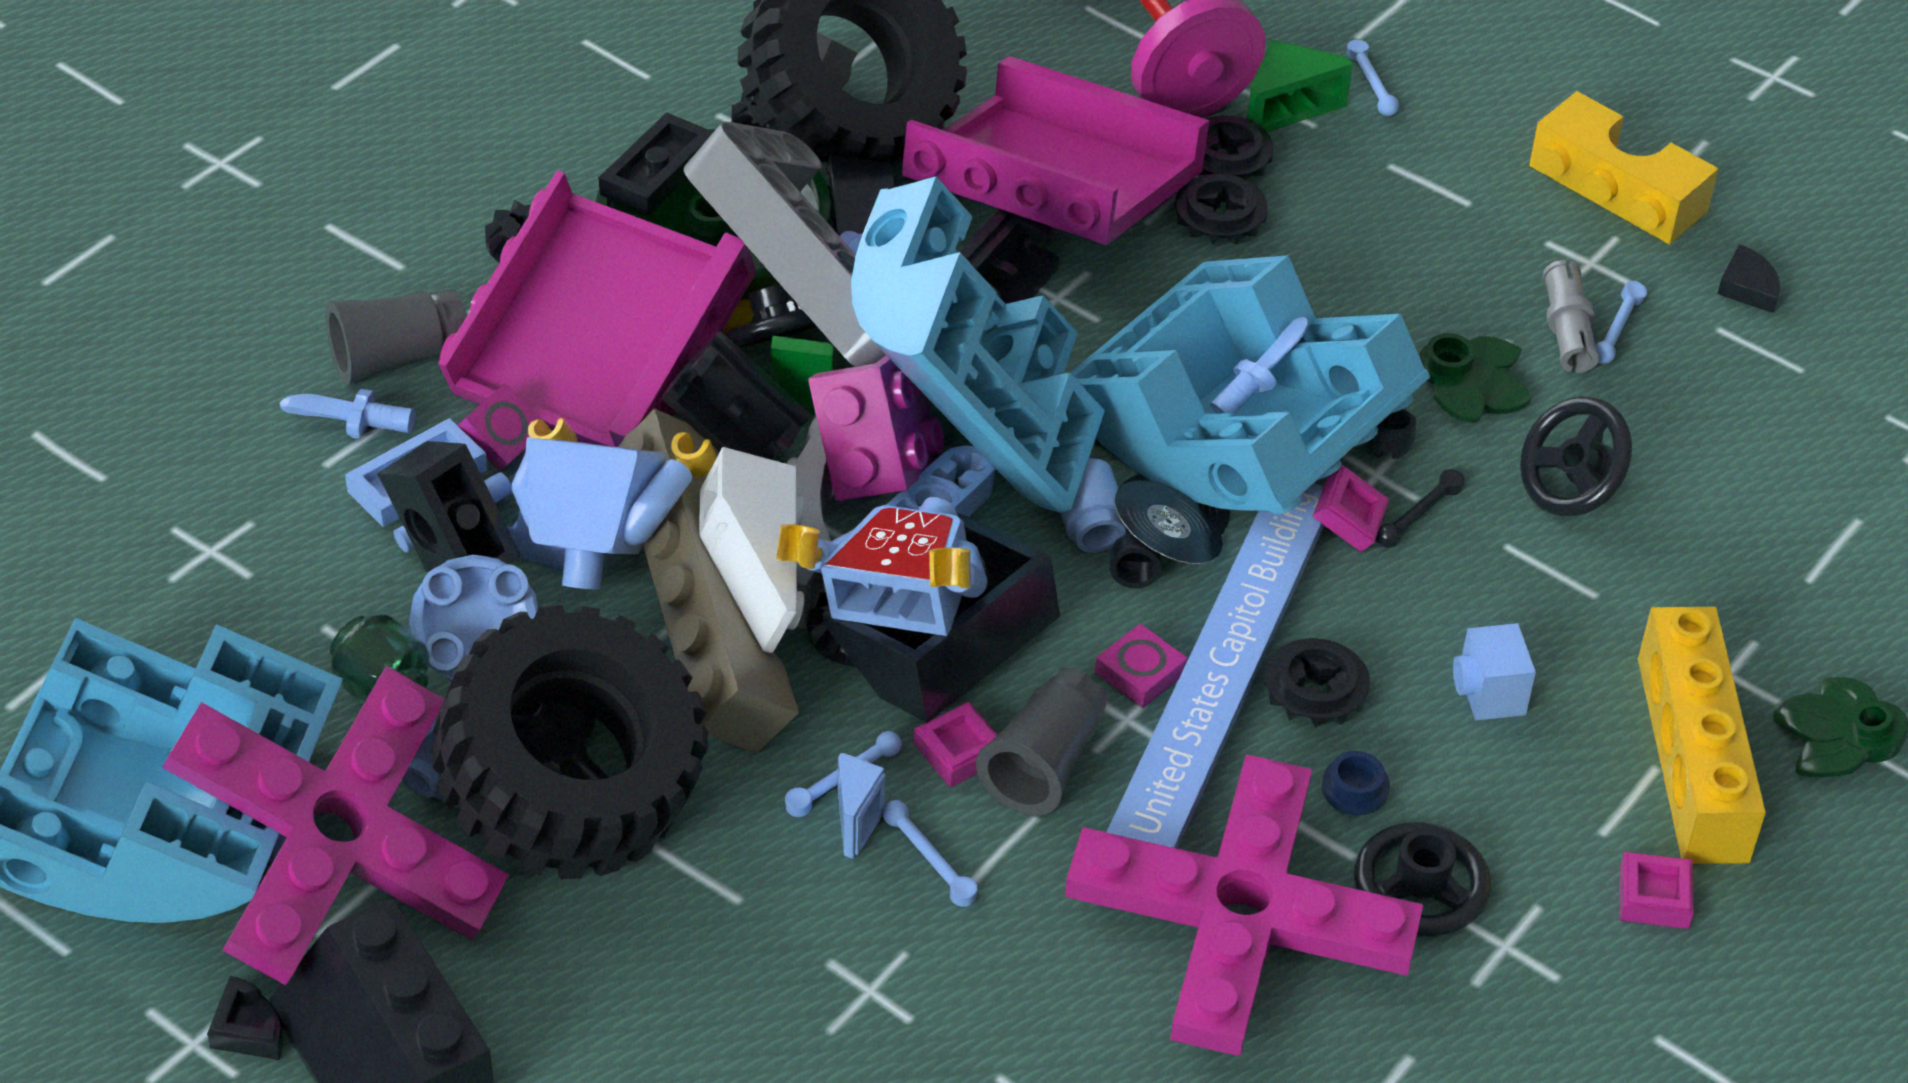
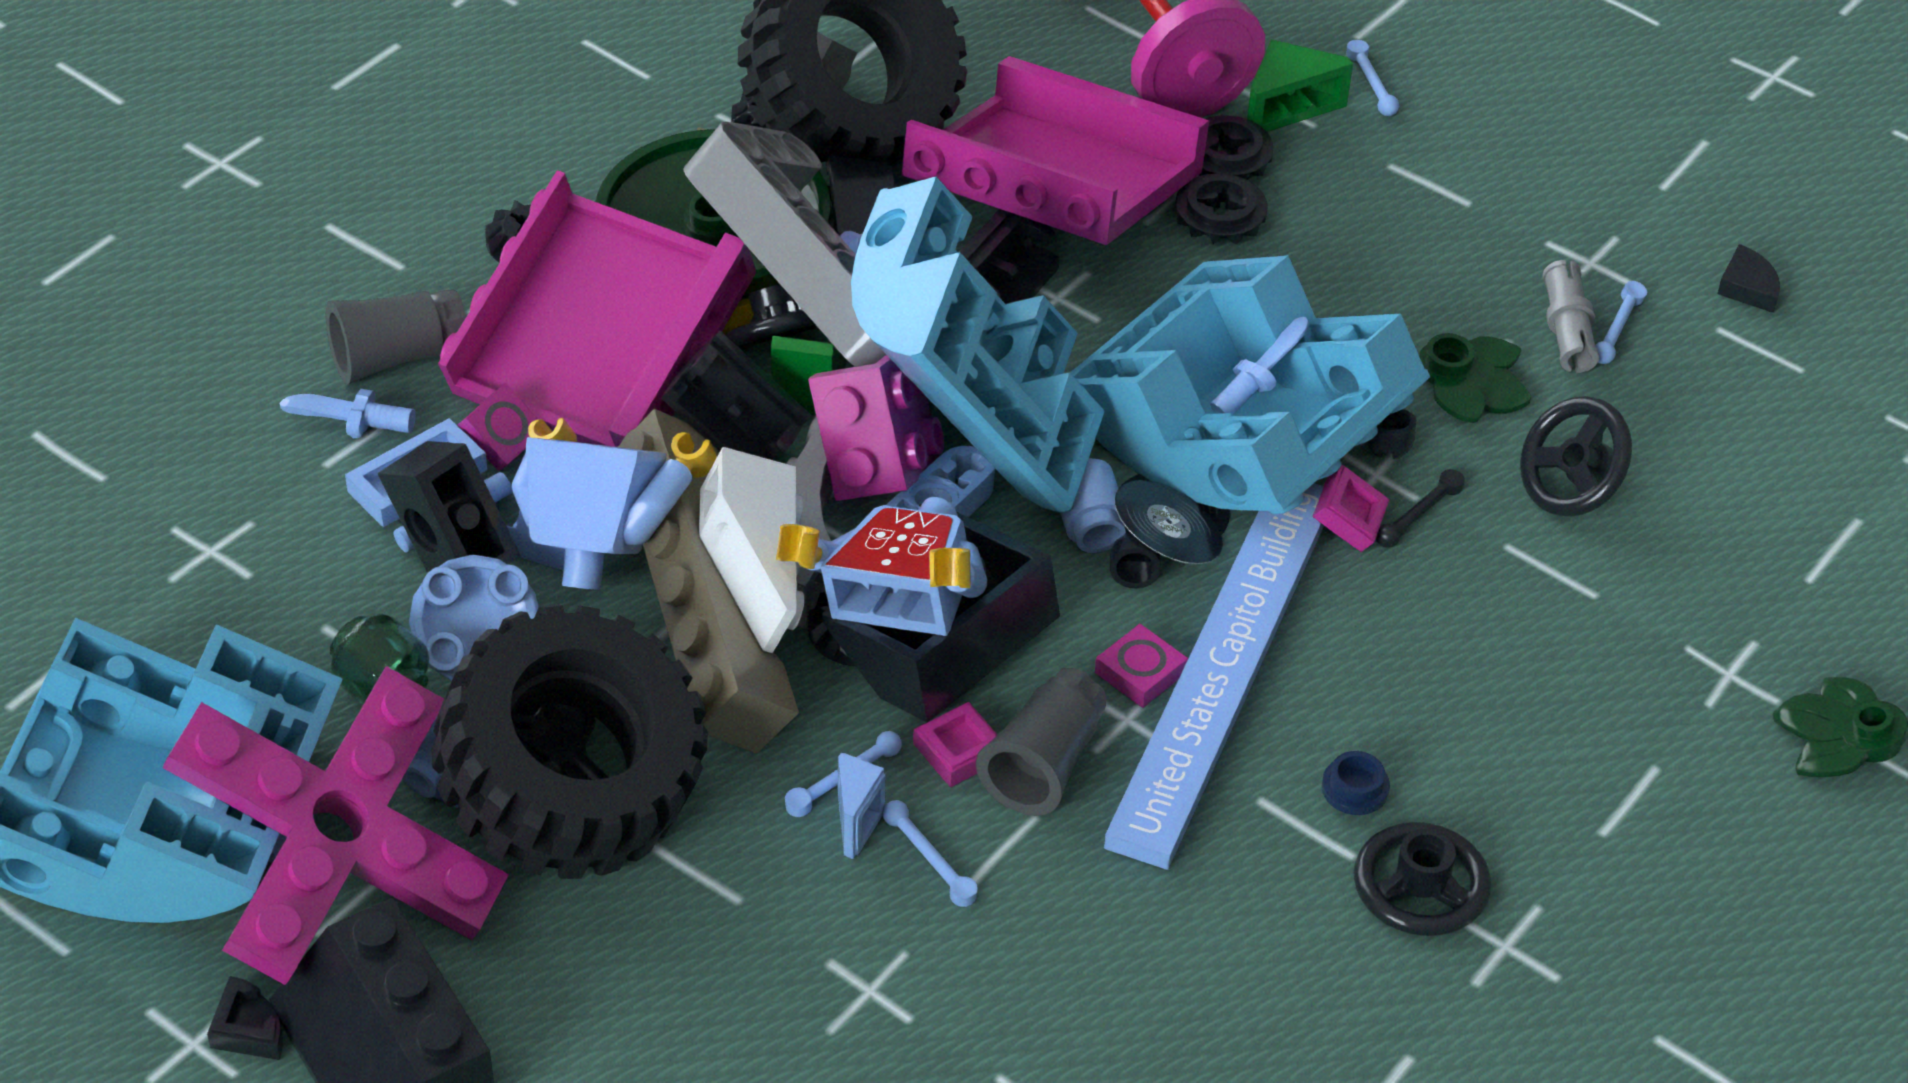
black plate [598,112,713,216] -> none
dark pink piece [1065,754,1423,1057] -> none
black gear [1264,638,1370,728] -> none
light blue plate [1453,623,1536,721] -> none
yellow arch [1529,91,1719,245] -> none
dark pink tile [1620,852,1694,929] -> none
yellow brick [1638,607,1766,864] -> none

